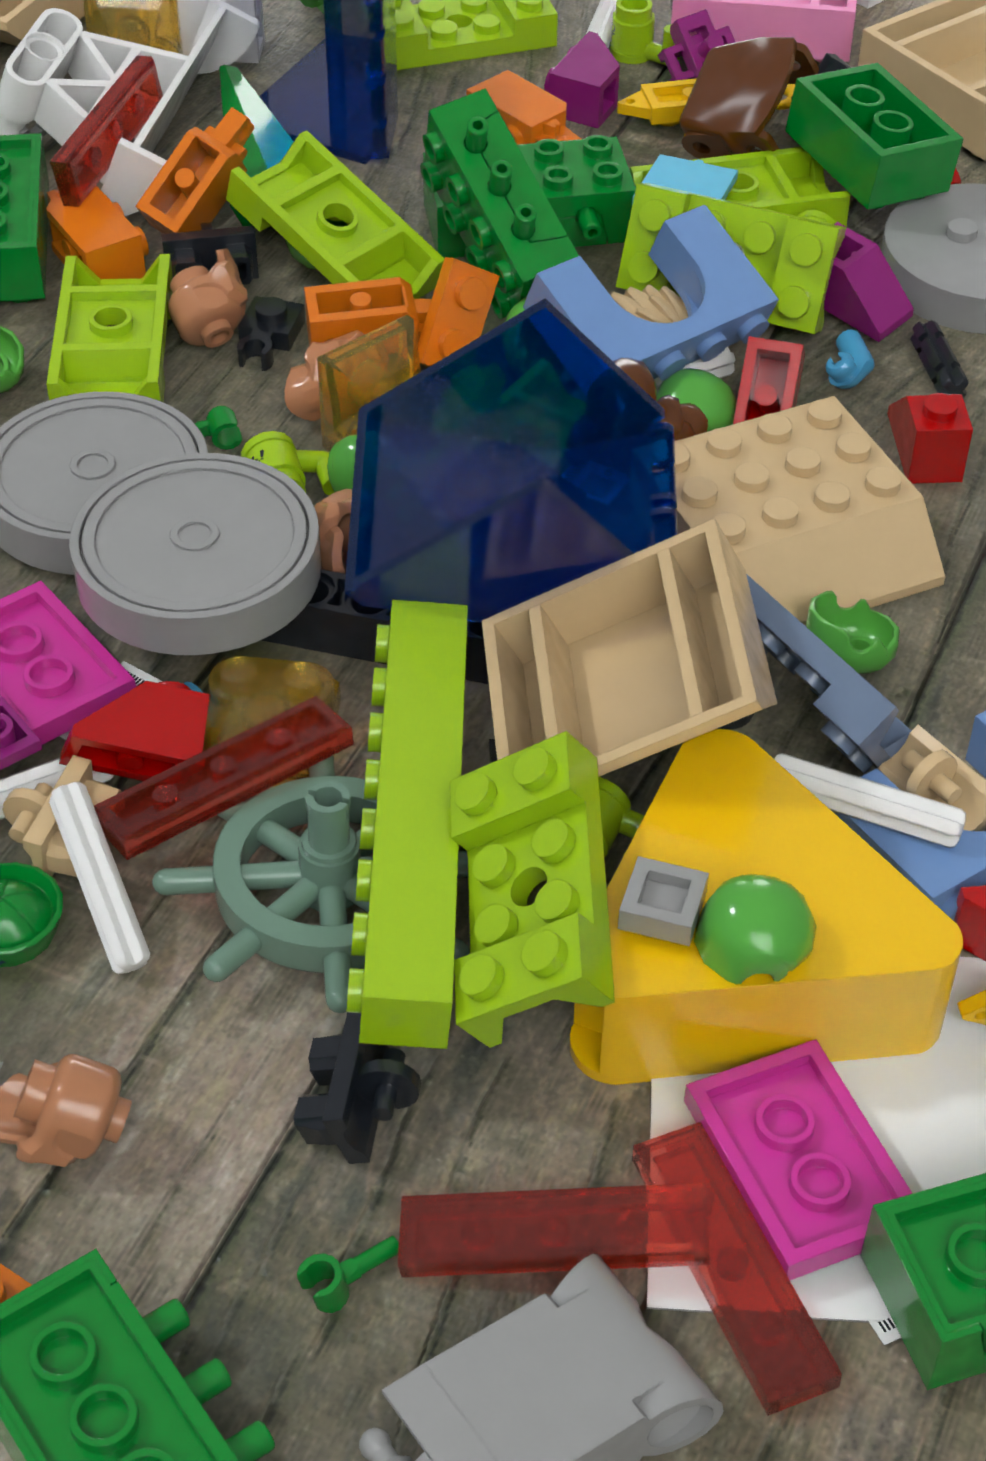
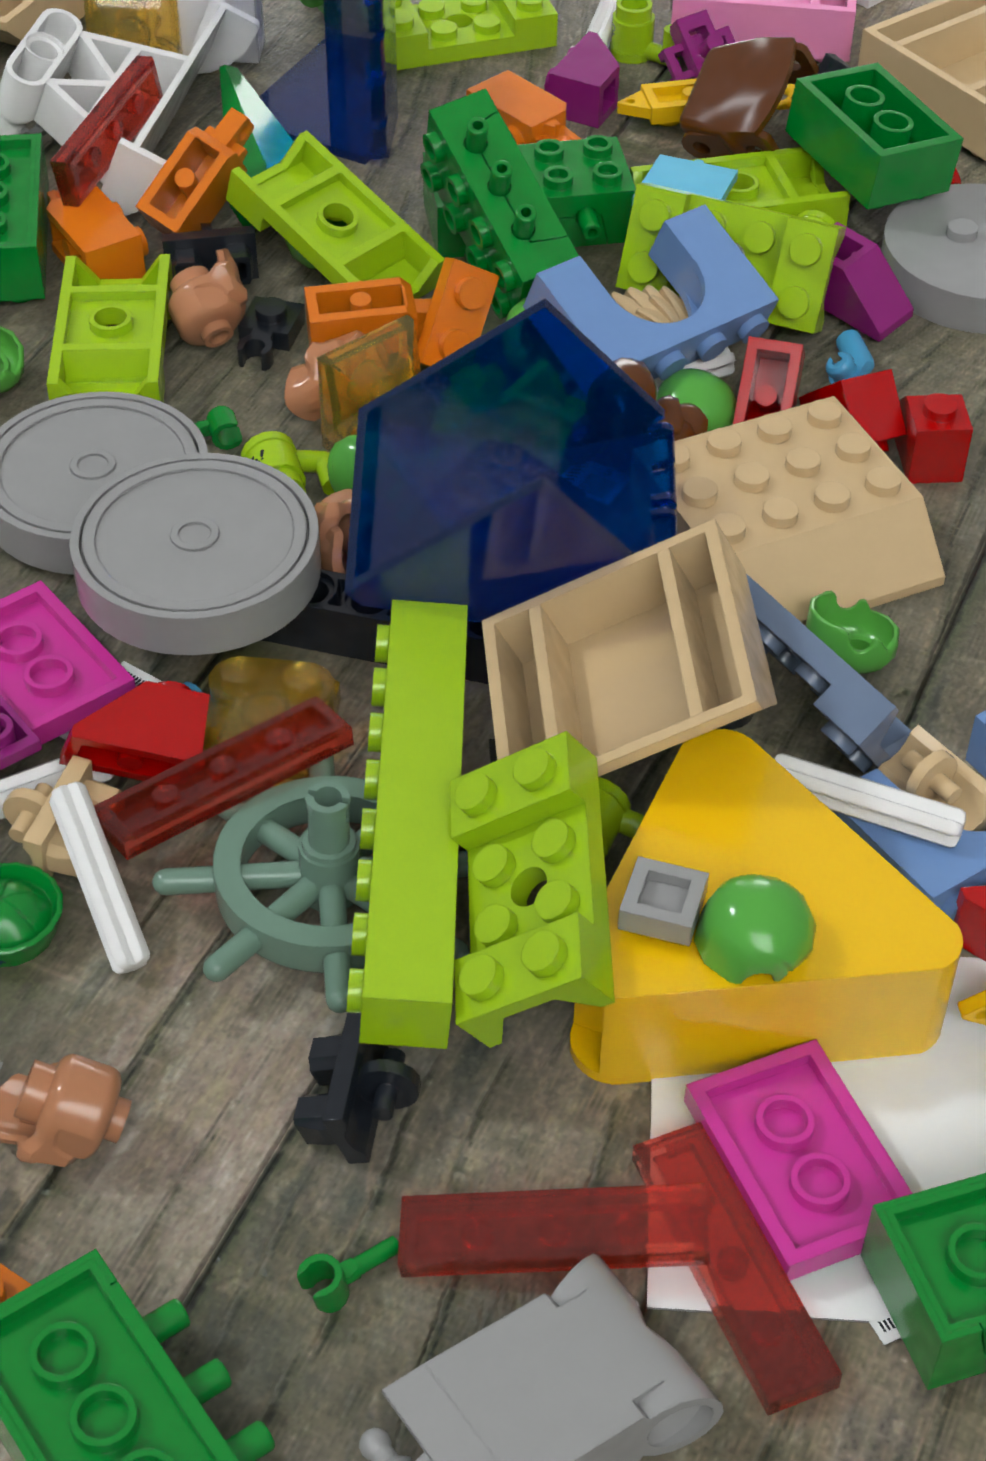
black axle [910,320,969,398] -> none
none -> red slope [799,369,907,452]

